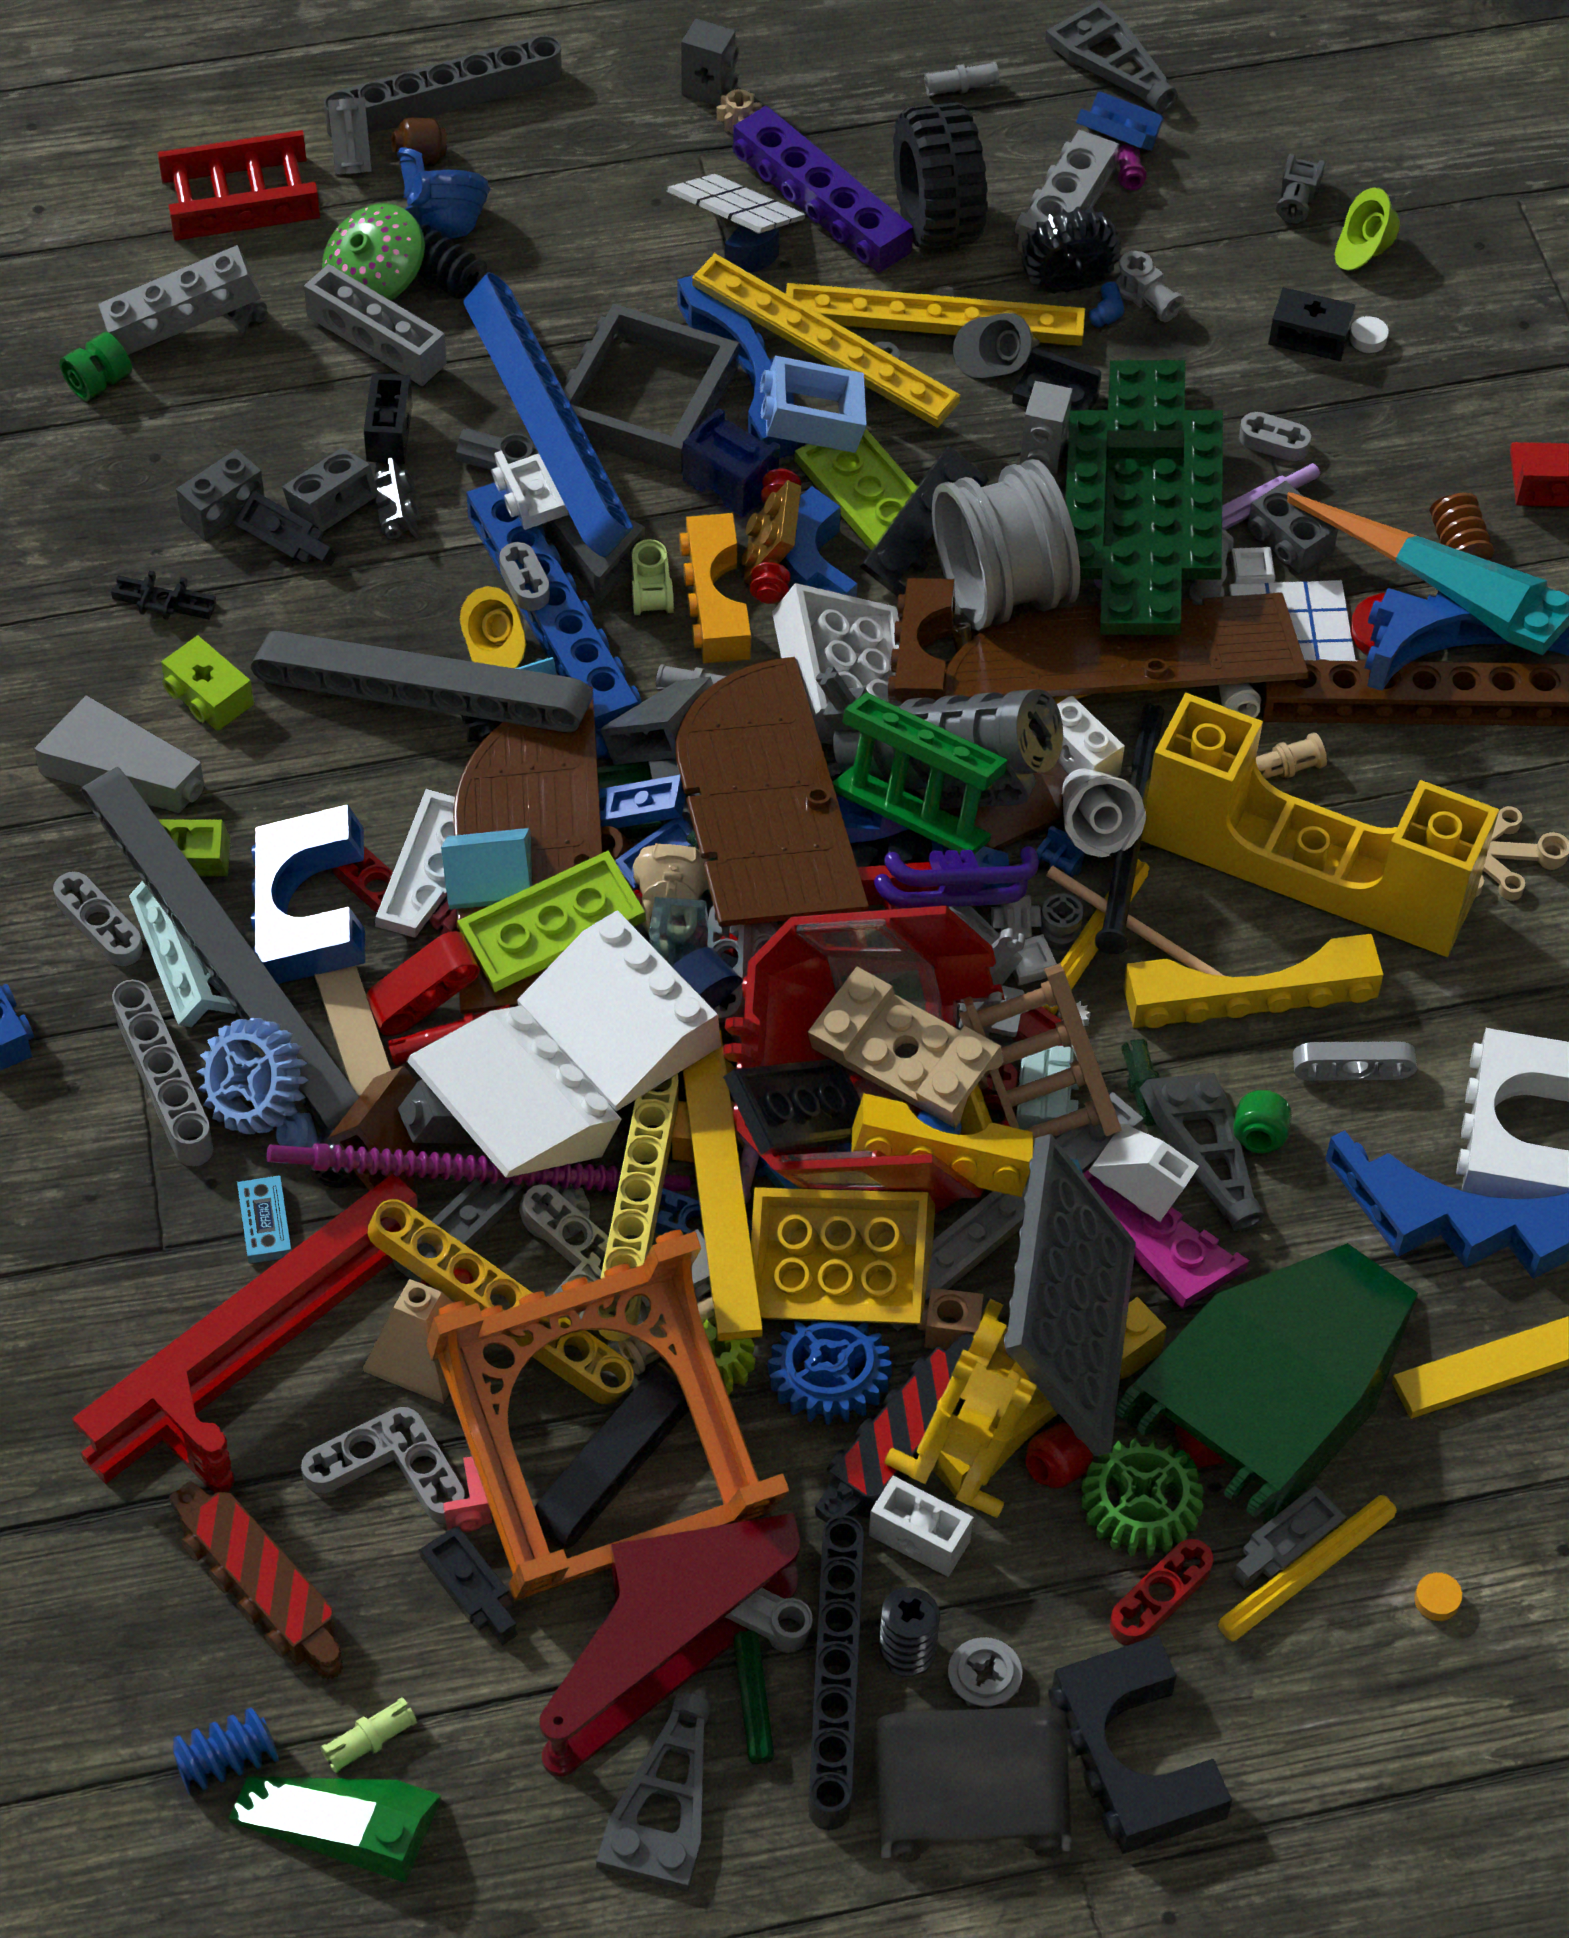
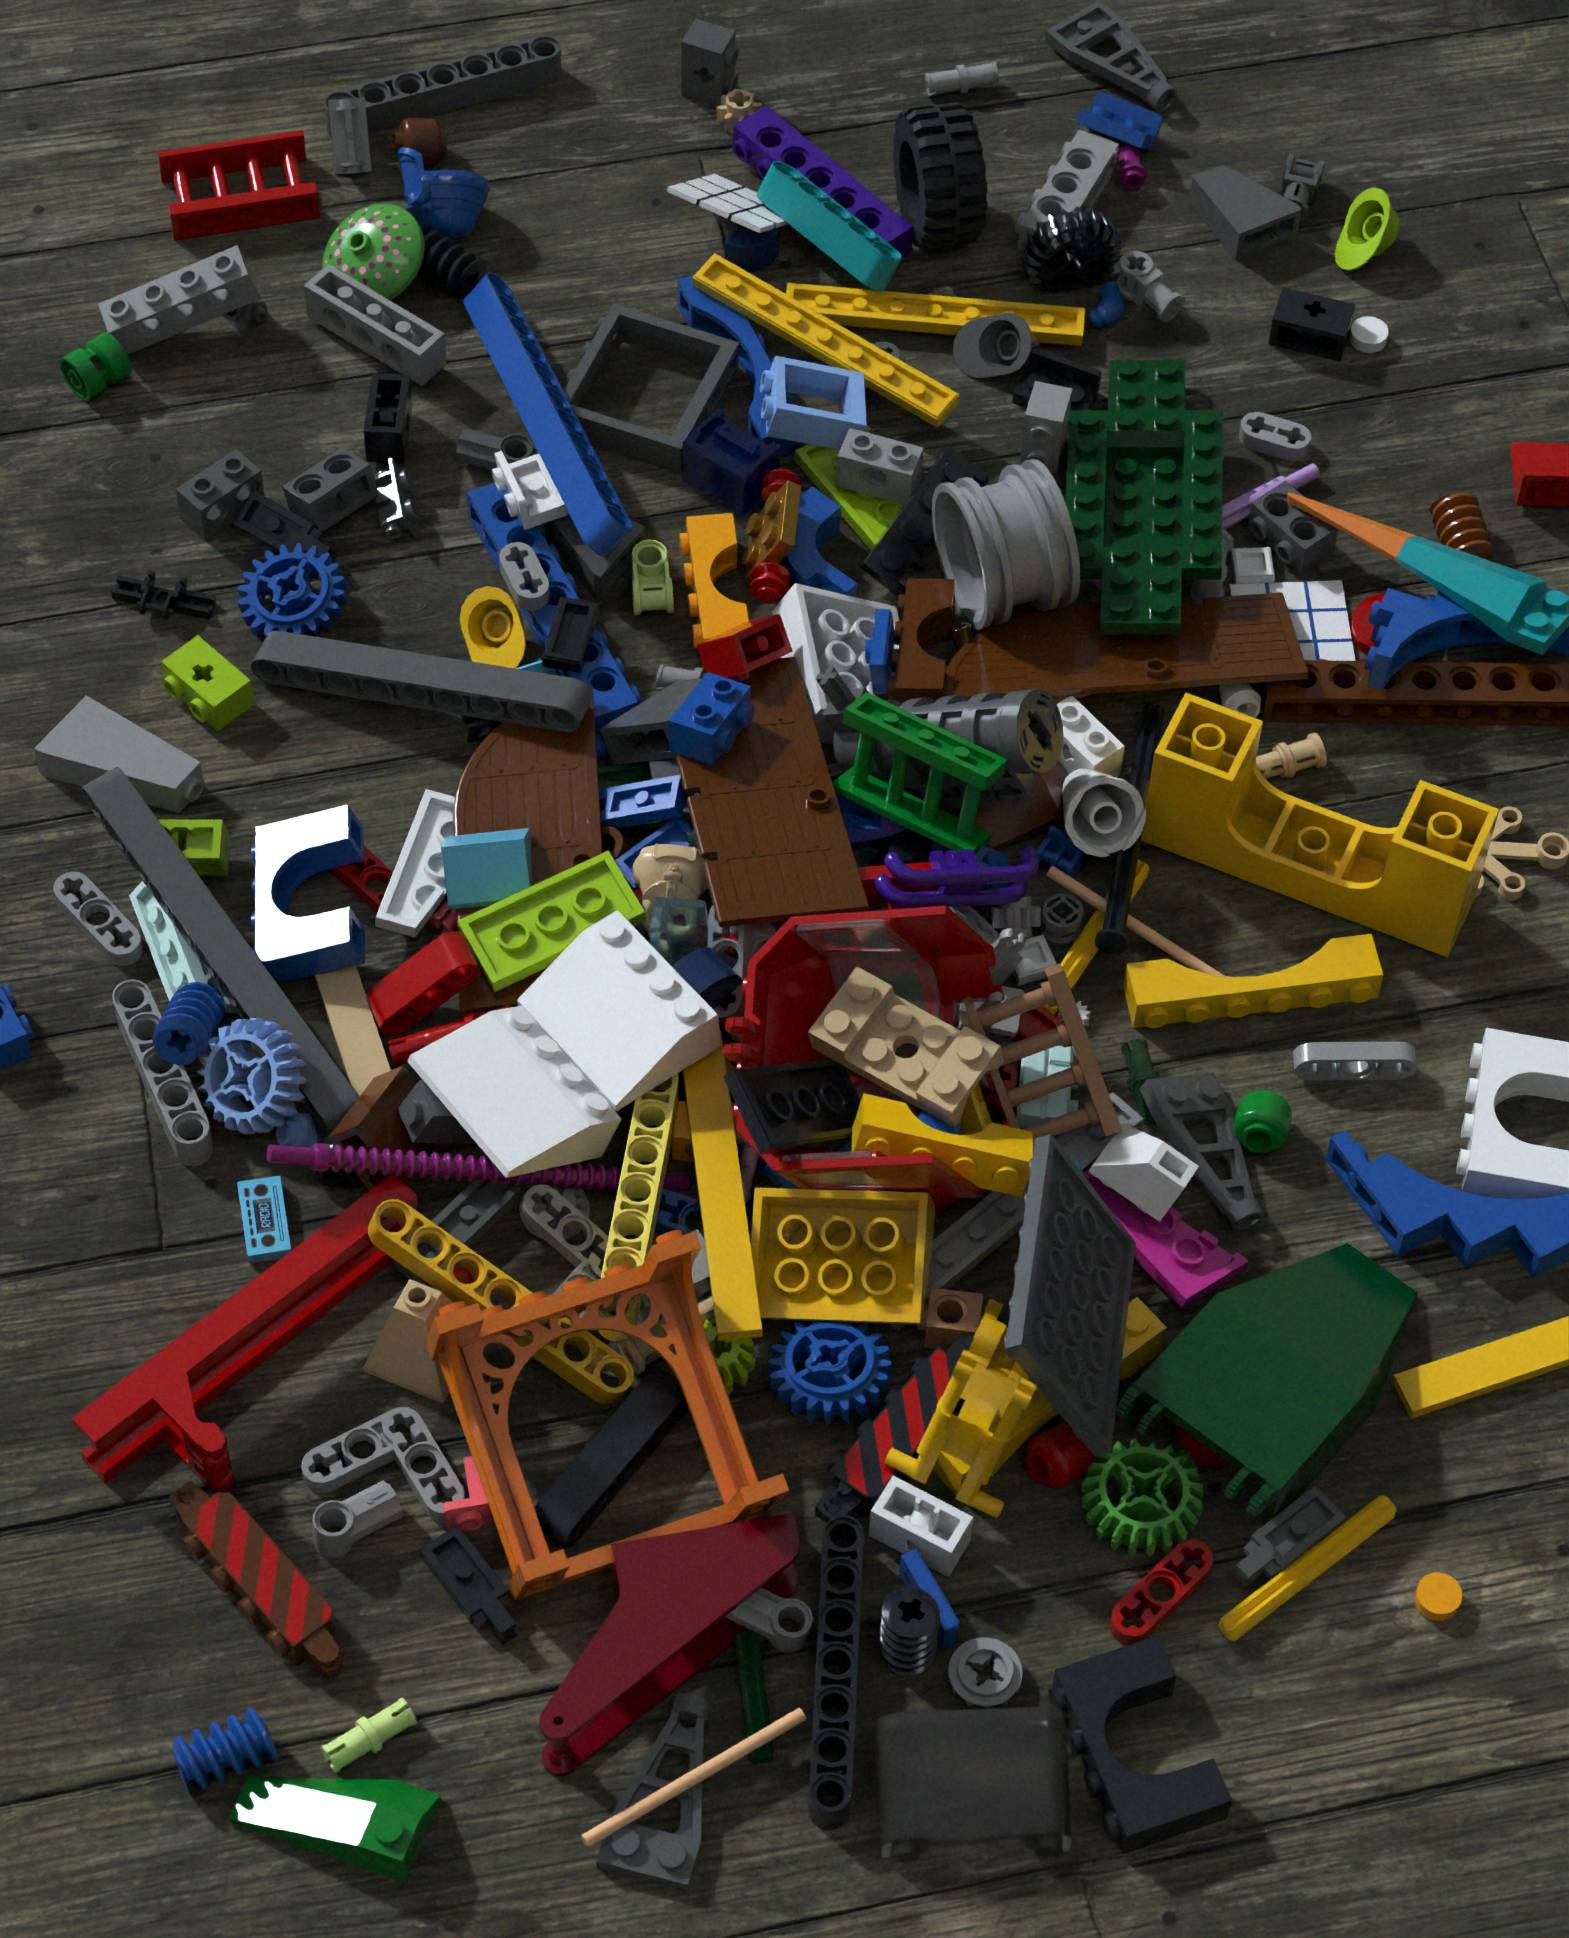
none -> blue piece [152,982,226,1066]
none -> blue gear [237,543,348,637]
none -> light grey piece [312,1480,403,1558]
none -> black tile [542,596,599,673]
none -> light nougat axle [581,1708,806,1848]
none -> blue brick [669,672,755,766]
none -> red brick [697,614,793,682]
none -> teal beam [756,161,902,291]
none -> light grey brick [836,428,924,504]
none -> blue plate [865,609,895,694]
none -> blue tile [899,1549,960,1650]
none -> dark grey slope [1189,165,1302,260]

